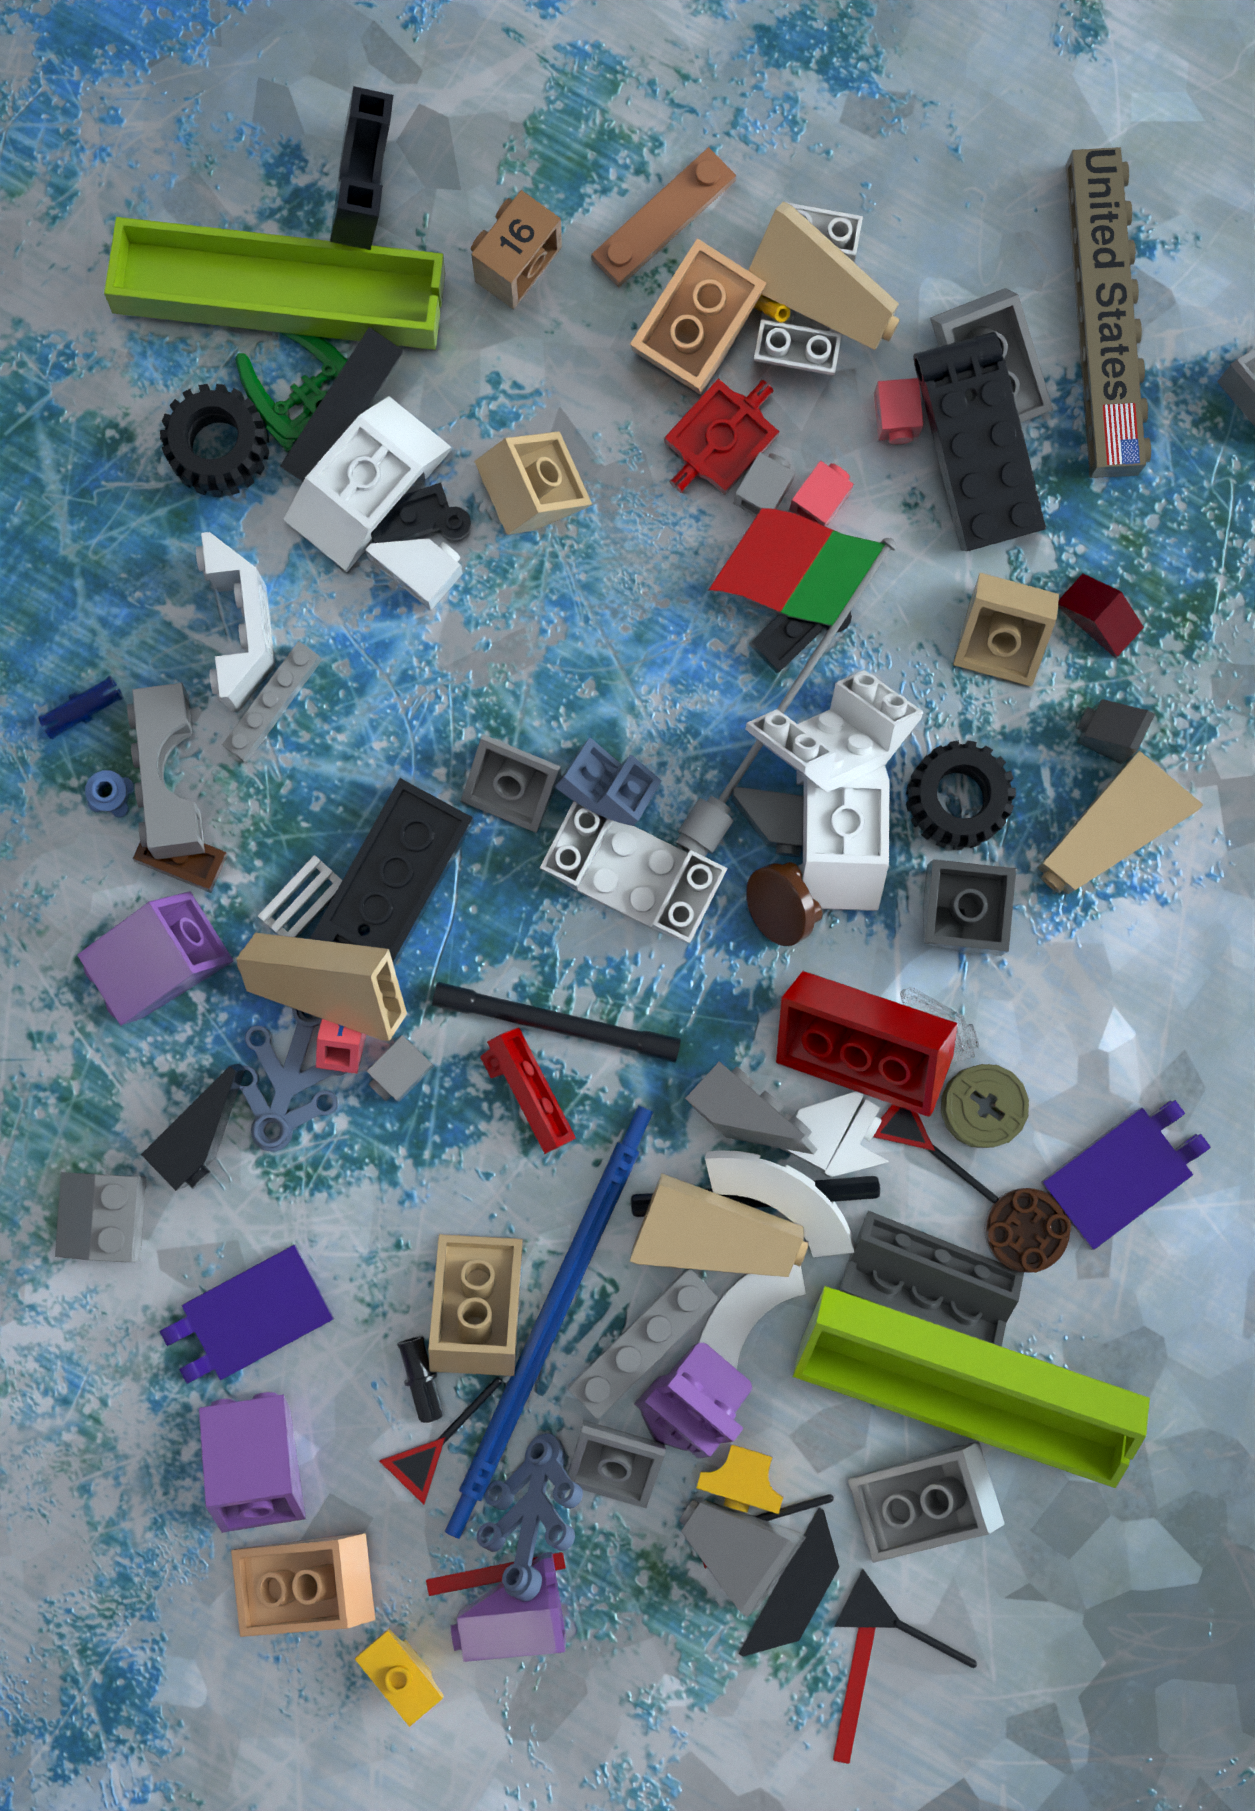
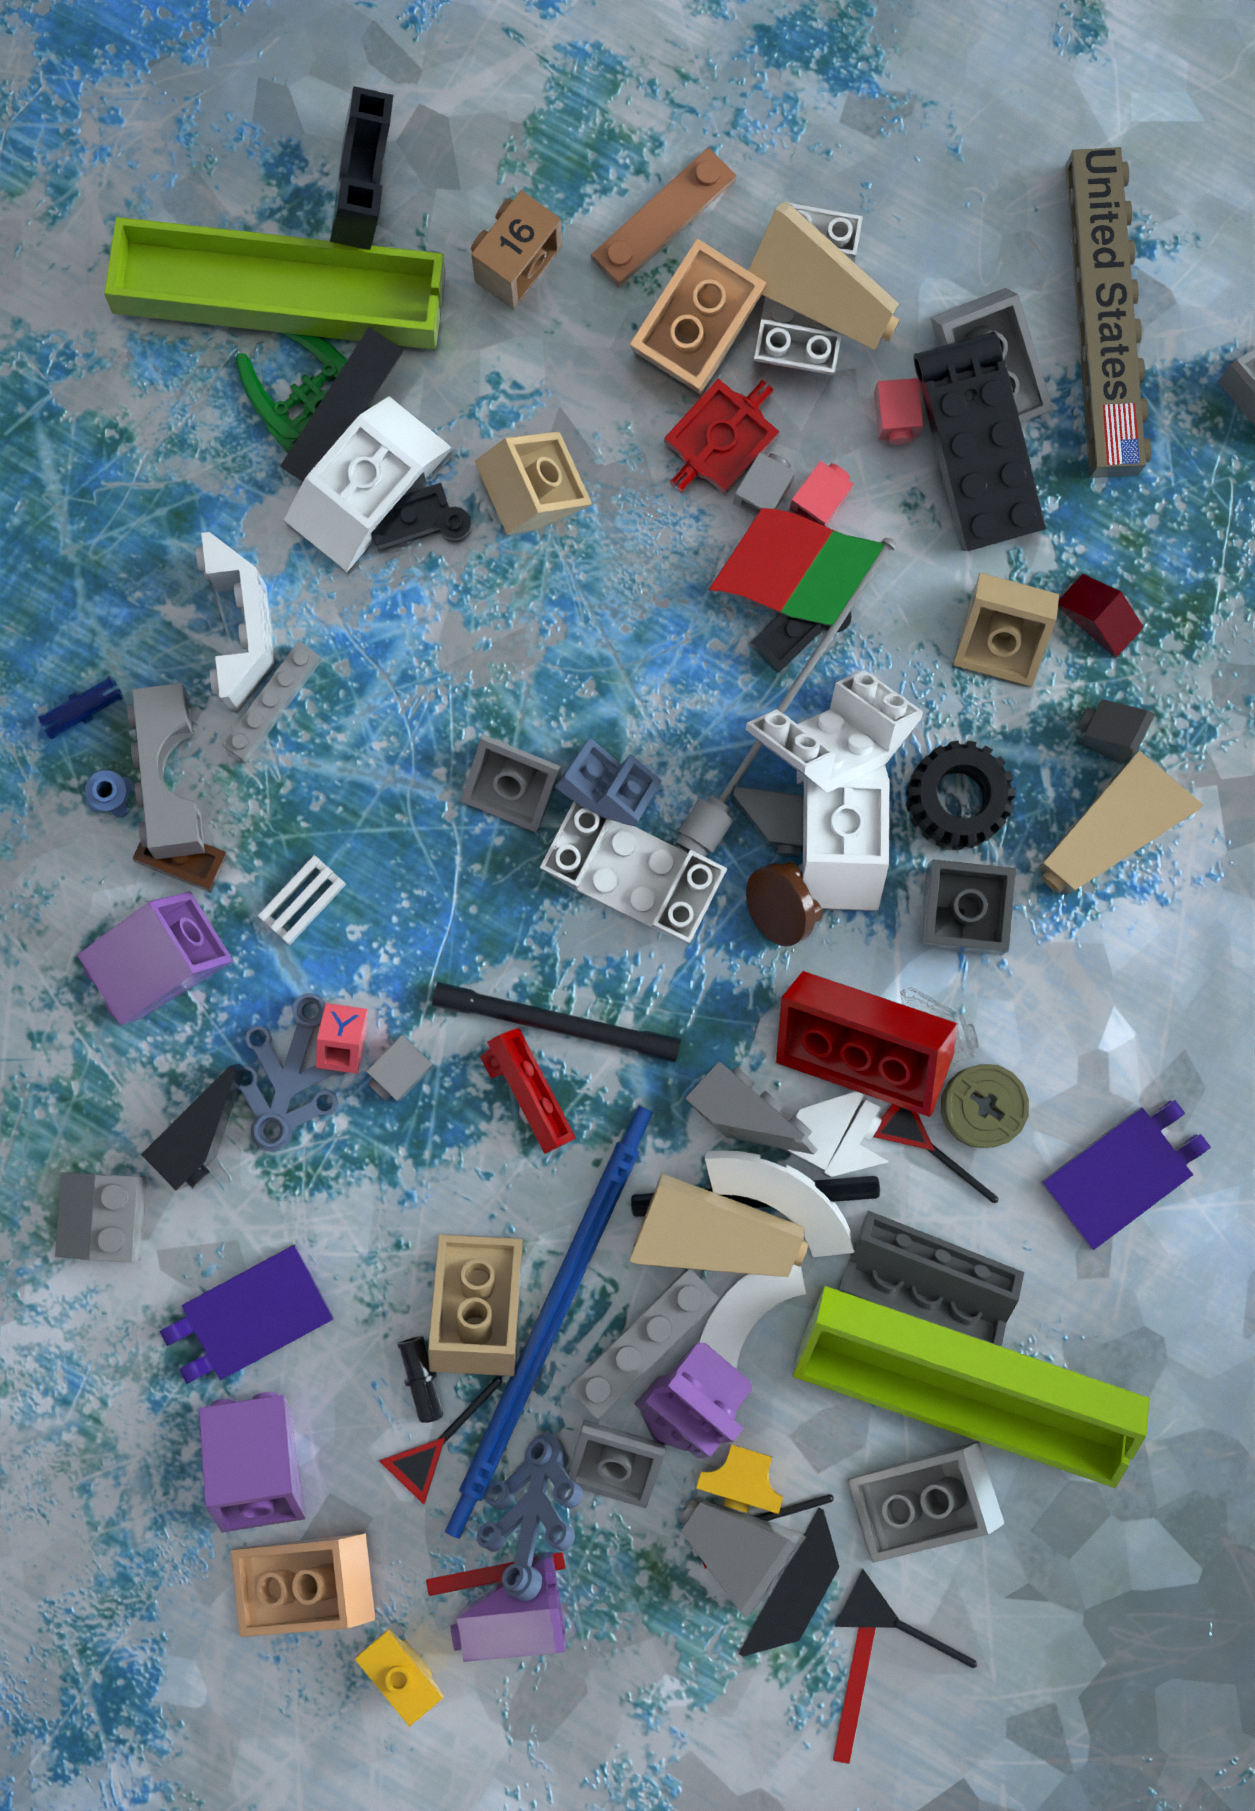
black tyre [160,384,269,497] -> none
tan slope [236,933,407,1041] -> none
black hinge [310,778,474,966] -> none
white slope [365,539,463,610] -> none
yellow pin [754,294,791,323] -> none
reddish brown tile [984,1188,1071,1273] -> none

